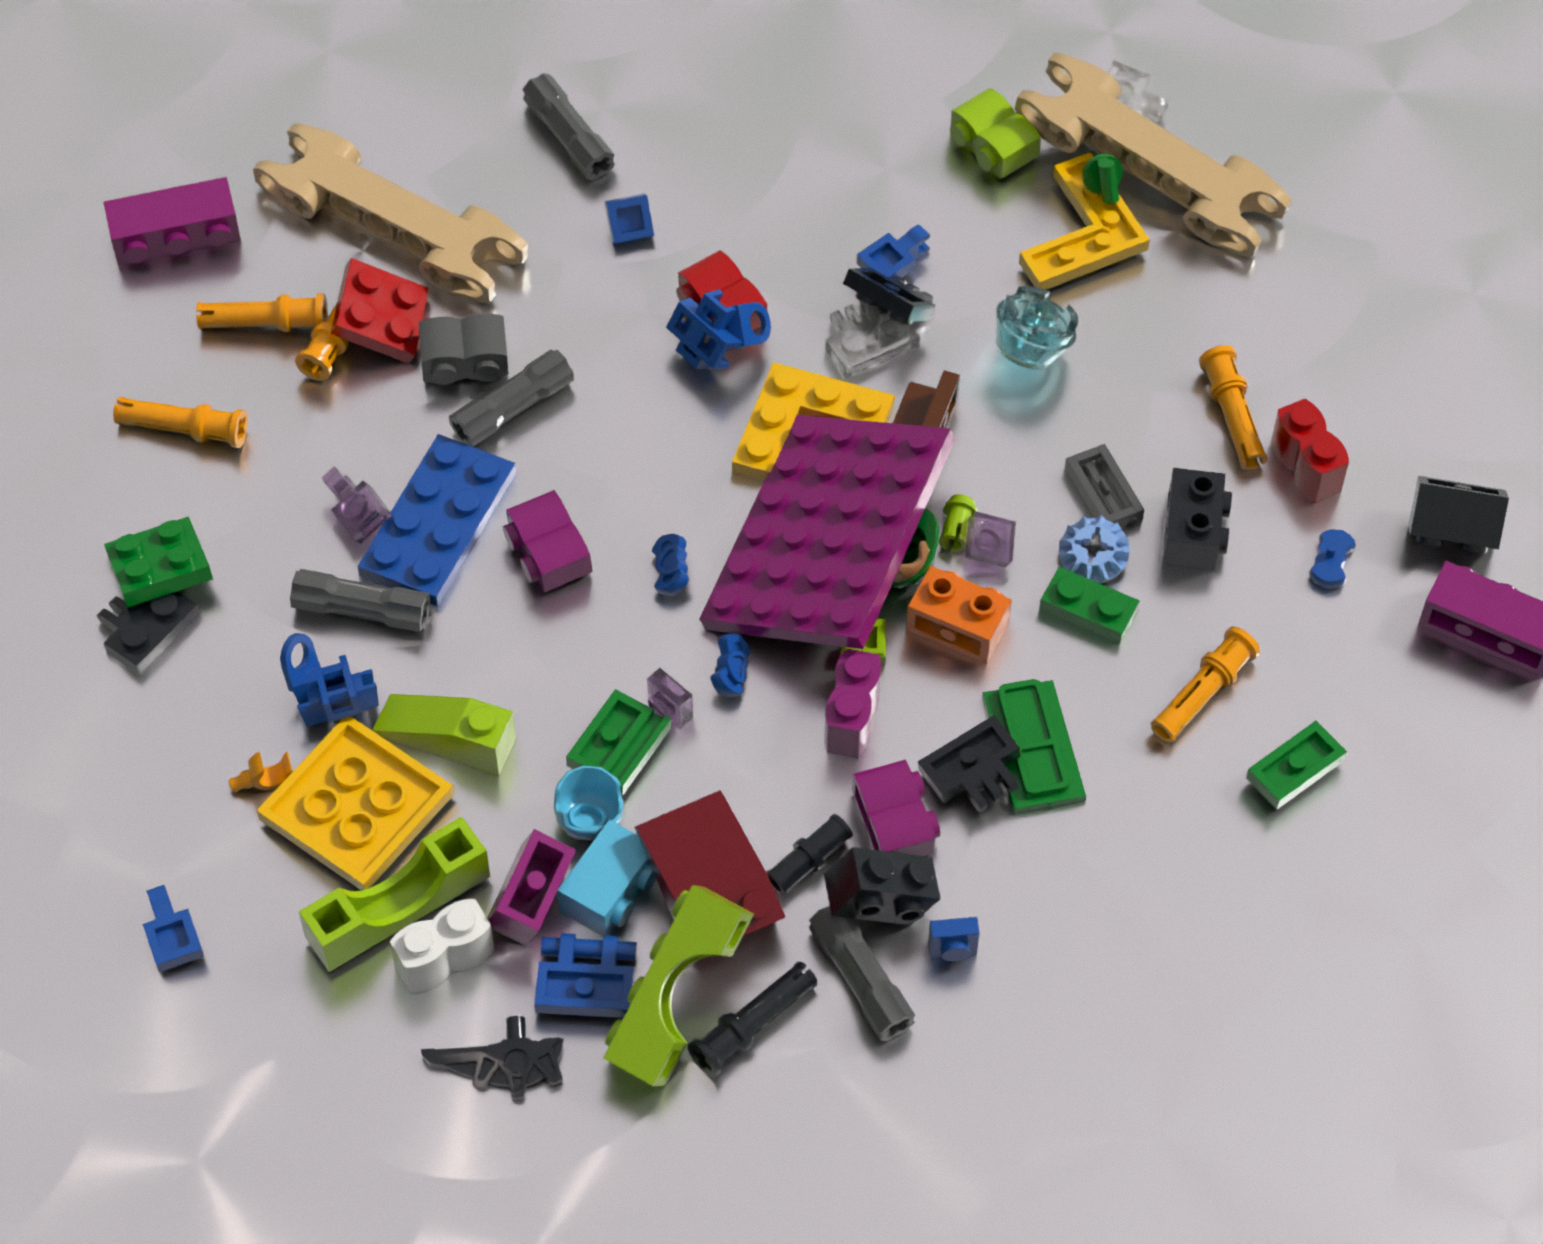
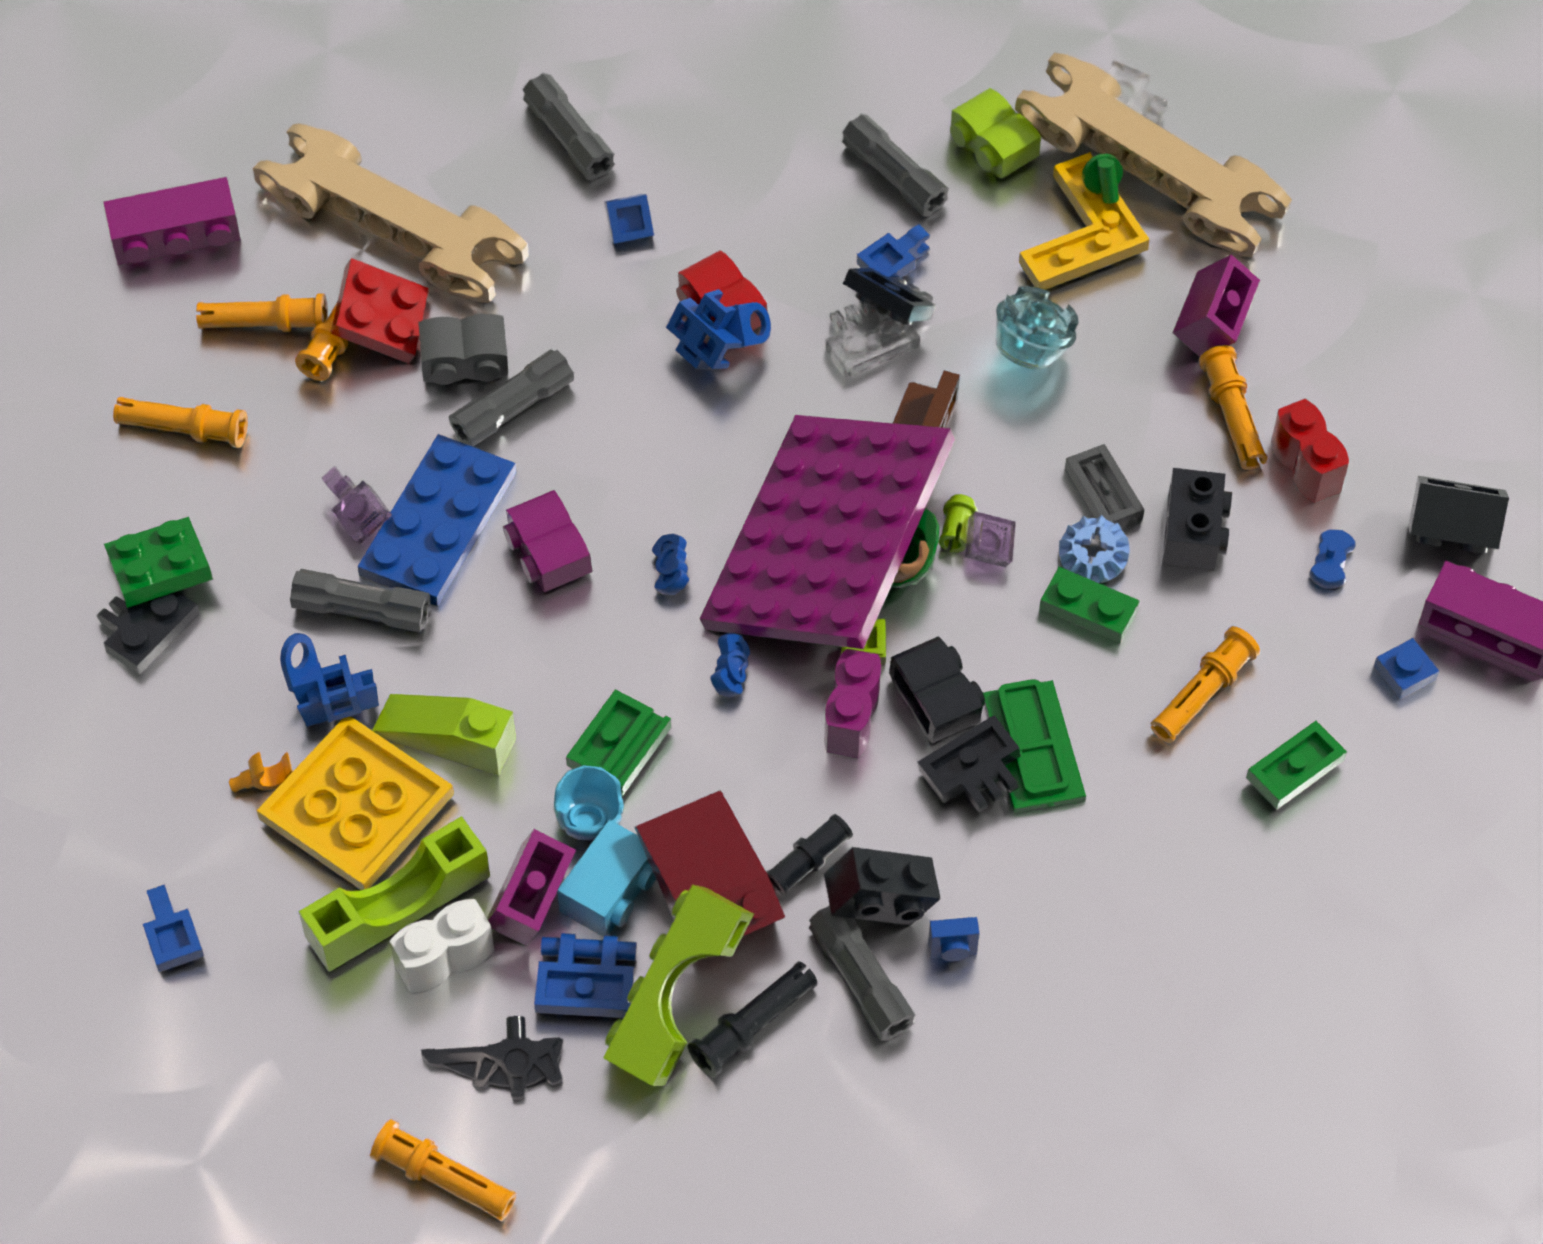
clear purple plate [647,668,693,729] -> none
yellow plate [732,362,895,480] -> none
magenta brick [852,760,940,856] -> none
orange brick [906,566,1012,664] -> none
none -> light orange pin [370,1119,517,1221]
none -> dark grey axle [842,114,949,217]
none -> black brick [889,636,985,743]
none -> magenta brick [1172,255,1260,357]
none -> blue plate [1374,638,1439,699]

